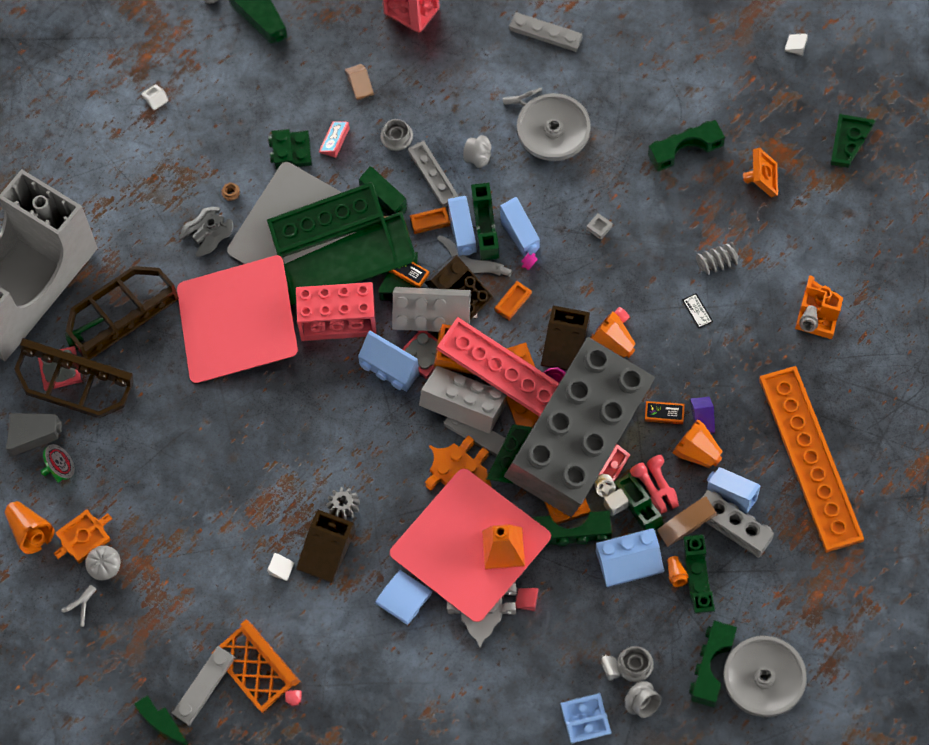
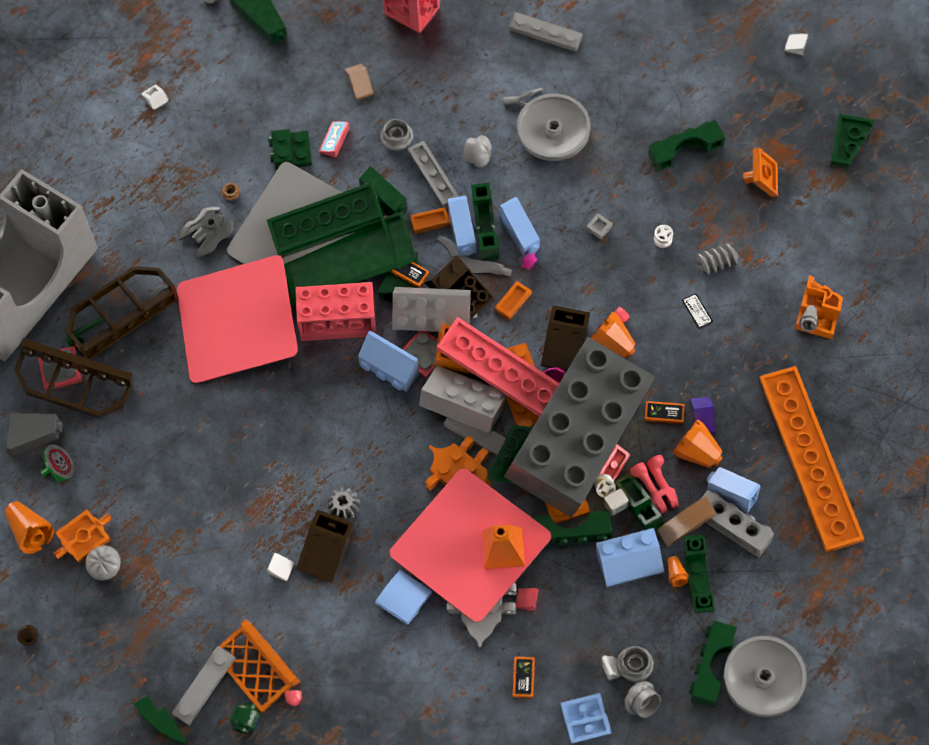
light grey plant [61,585,96,627] -> none
none -> dark brown tile [17,625,38,646]
none -> dark green head [230,702,260,735]
none -> tile [513,657,535,699]
none -> white wheel [654,225,673,248]

